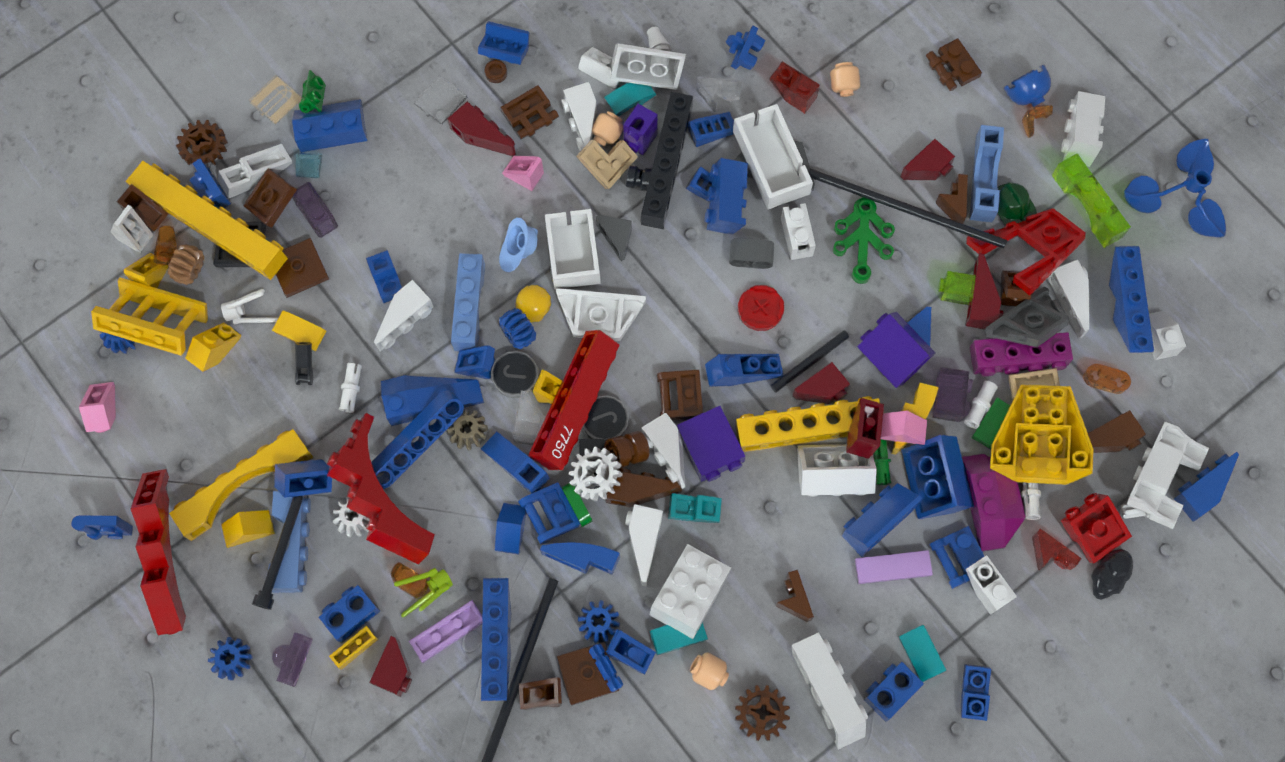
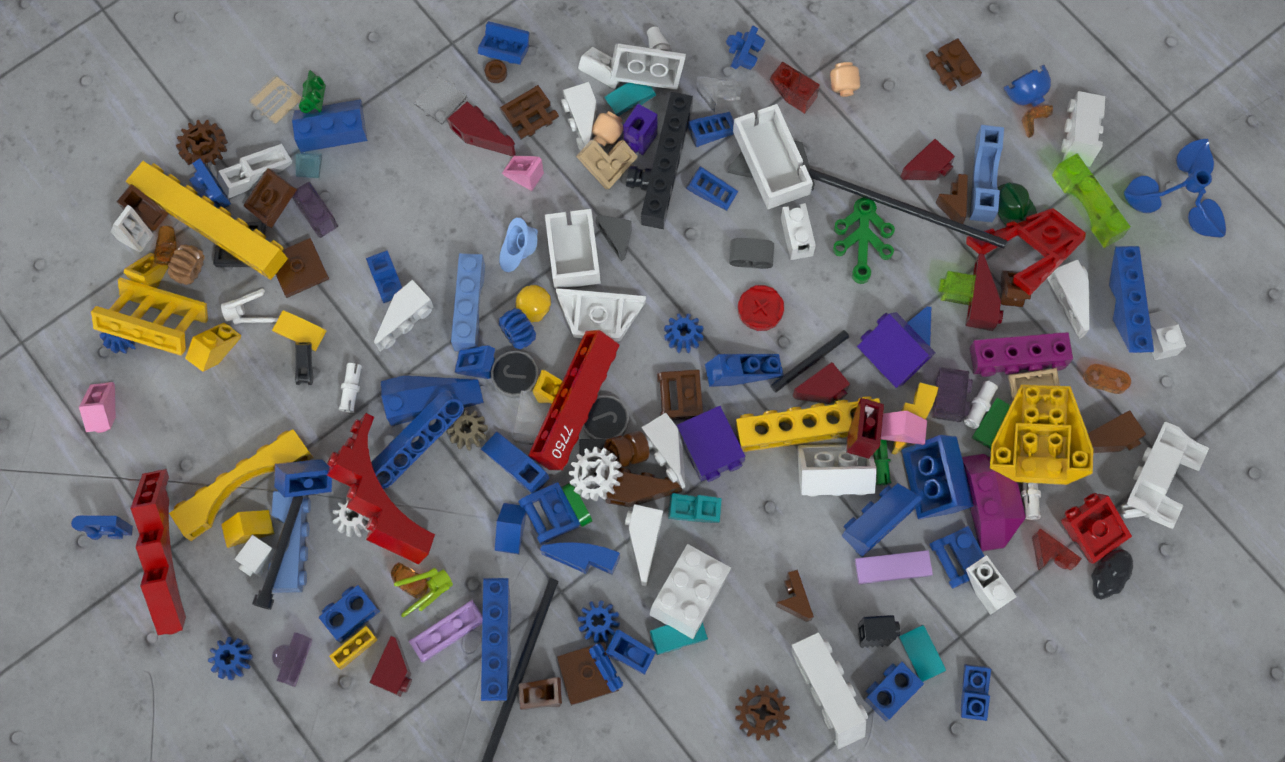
light nougat head [690,652,729,690] -> none
blue wedge [704,158,748,235] -> none
dark grey wing [985,287,1069,347] -> none
blue slope [1174,452,1239,522] -> none
none -> white brick [235,535,275,577]
none -> blue gear [664,313,703,353]
none -> black brick [858,615,900,649]

